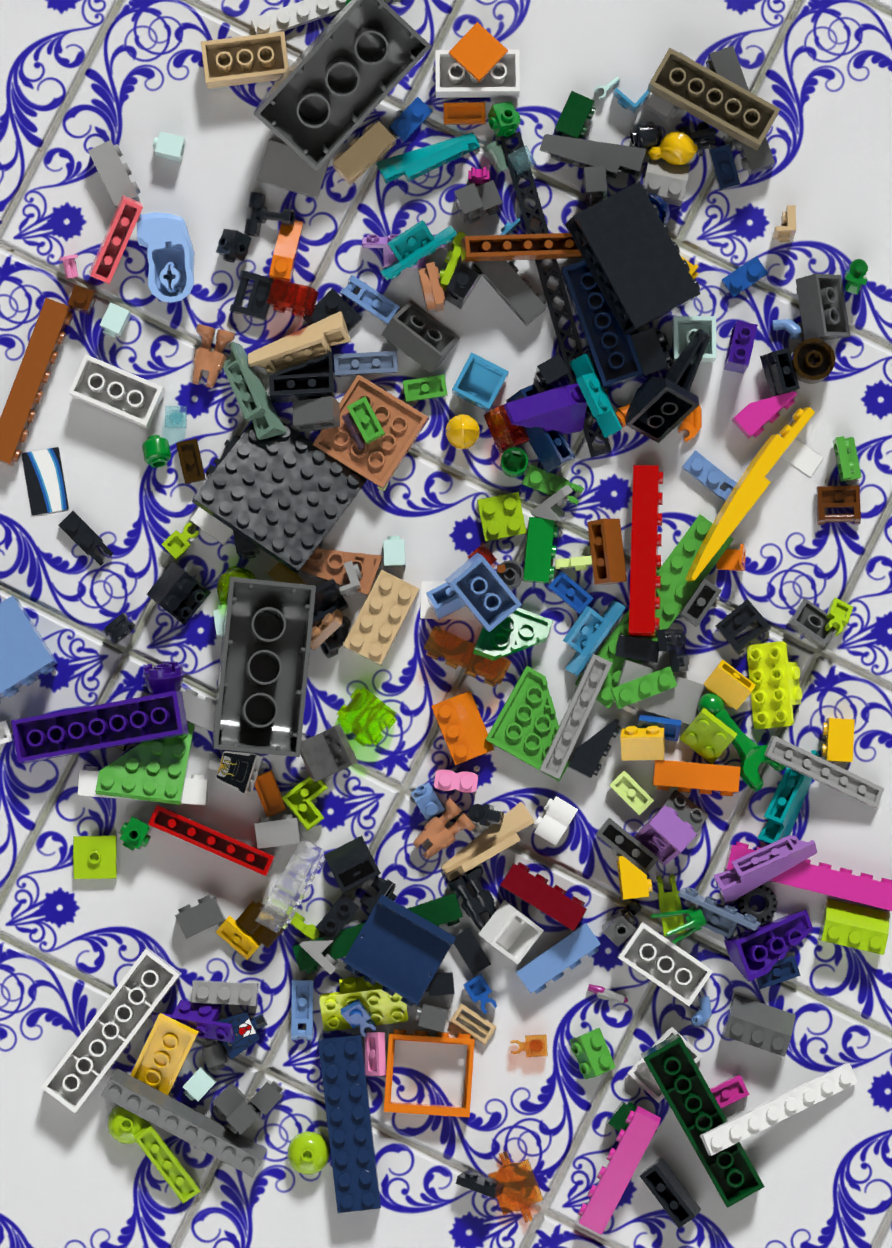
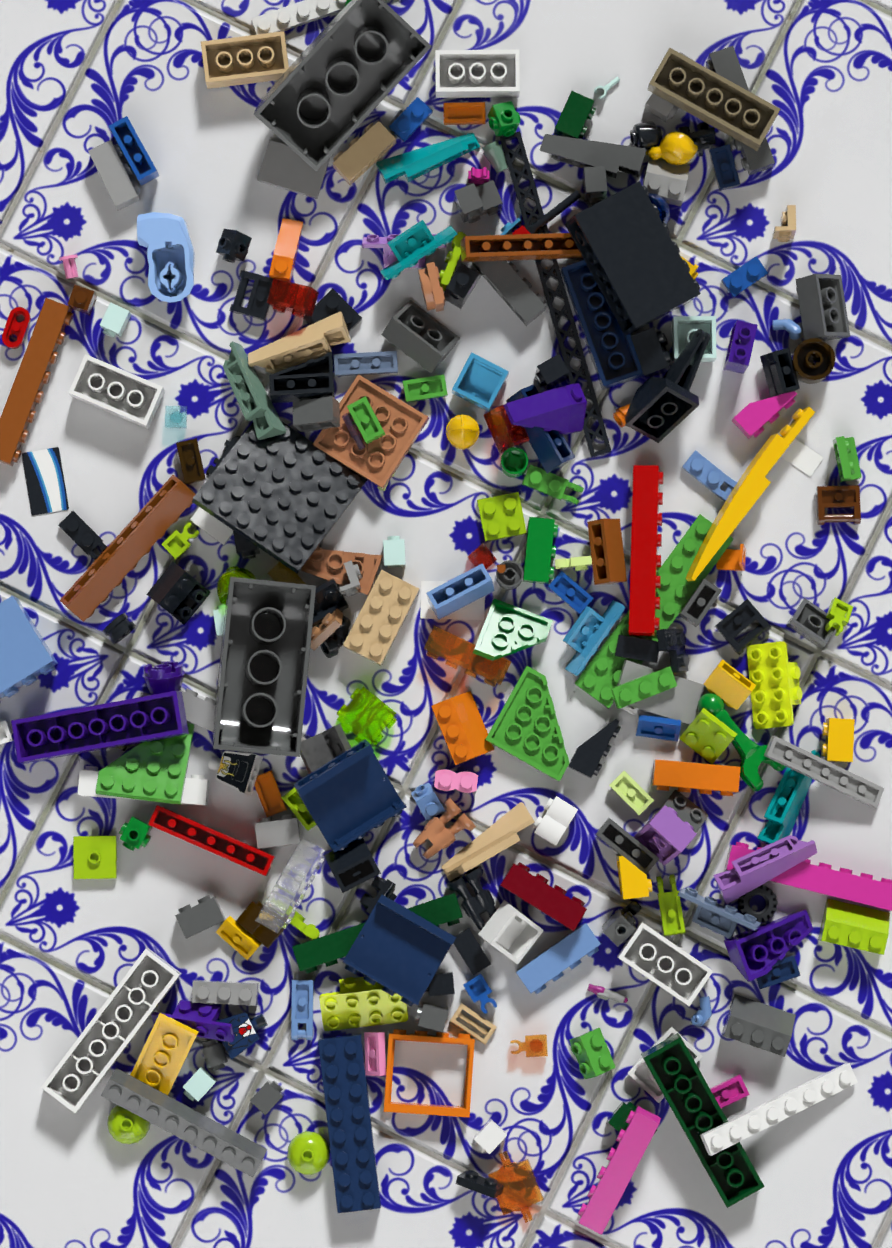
coral brick [89,195,143,284] -> none
lime tile [133,1124,201,1204] -> none
green head [142,435,171,468] -> none
light aqua brick [153,132,186,162] -> none
nougat piece [192,324,235,388] -> none
dark grey brick [212,1082,262,1135] -> none
black bar [244,192,295,237] -> none
light grey slope [300,940,337,975] -> none
black bracket [316,893,359,939] -> none
medium blue plate [340,275,400,325] -> none
blue plate [341,999,376,1037] -> none
medium blue brick [445,553,522,632] -> none
orange tile [449,22,508,82] -> none
black hips [468,803,504,827] -> none
clear light blue plate [508,145,536,175] -> none
light grey slope [530,485,573,521] -> none
light grey plate [539,654,612,779] -> none
teal bracket [570,354,622,438] -> none
dark azure bracket [613,88,651,113] -> none
yellow brick [620,726,665,761] -> none
black brick [640,1157,701,1228] -> none
green plant [651,907,707,944] -> none
orange piece [678,405,702,443] -> none
green hips [844,259,868,295] -> none
none -> red plate [2,307,31,349]
none -> dark orange brick [59,475,196,622]
none -> blue brick [109,116,159,186]
none -> dark blue panel [293,739,407,852]
none -> white brick [474,1119,507,1154]
none -> black piece [512,190,581,235]

